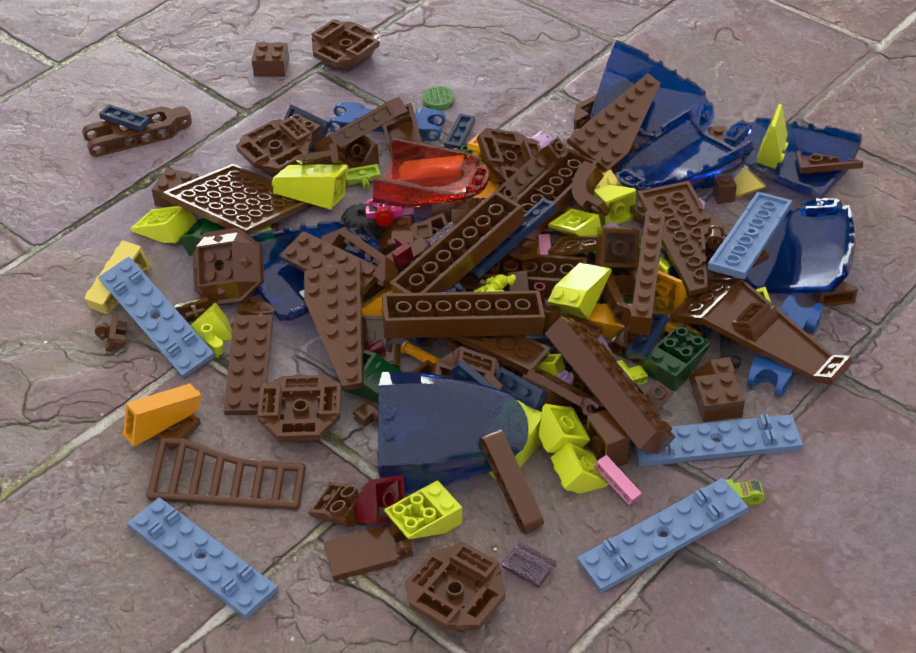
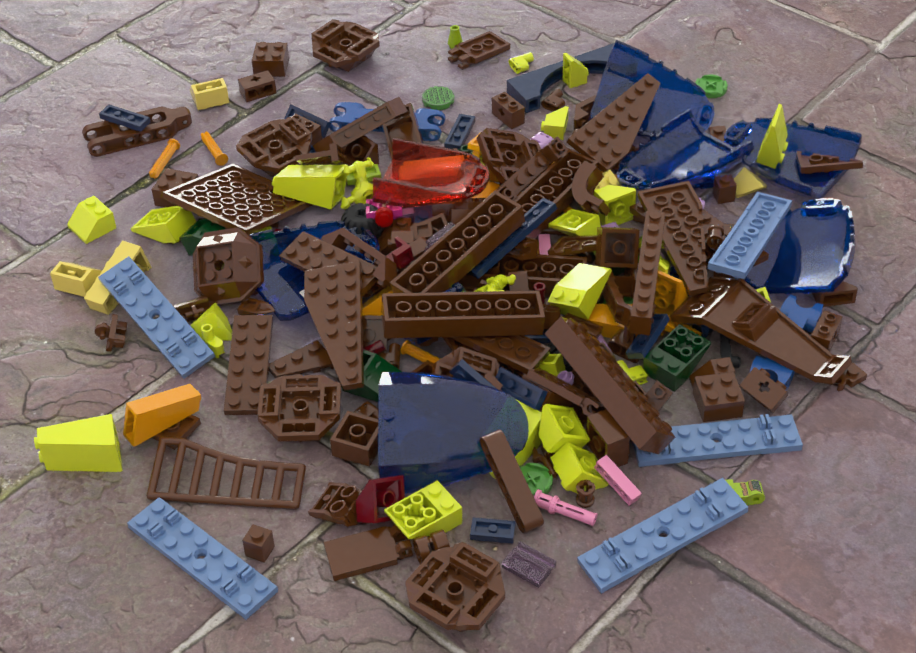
none -> neon yellow slope [34,414,123,472]
none -> light yellow slope [50,261,102,297]
none -> neon yellow slope [67,196,116,244]
none -> light orange axle [149,139,180,179]
none -> light yellow slope [190,78,229,110]
none -> light orange axle [201,131,228,166]
none -> reddish brown brick [238,70,277,102]
none -> reddish brown brick [242,524,275,563]
none -> reddish brown wing [269,340,334,379]
none -> reddish brown brick [330,411,386,467]
none -> neon yellow piece [341,157,388,210]
none -> reddish brown wheel [413,529,450,564]
none -> lime cone [448,25,463,49]
none -> reddish brown tile [448,31,511,70]
none -> dark blue plate [470,517,516,544]
none -> reddish brown brick [492,92,525,129]
none -> dark blue arch [507,42,638,113]
none -> neon yellow piece [508,52,534,74]
none -> bright green tile [519,463,553,497]
none -> reddish brown bar [533,445,558,478]
none -> bright pink pin [534,489,598,527]
none -> reddish brown piece [541,88,565,112]
none -> neon yellow slope [541,106,569,140]
none -> neon yellow slope [563,53,589,88]
none -> reddish brown bush [576,480,595,508]
none -> bright green tile [695,74,728,98]
none -> reddish brown brick [739,367,788,413]
none -> reddish brown brick [811,310,843,352]
none -> reddish brown plate [830,362,867,391]

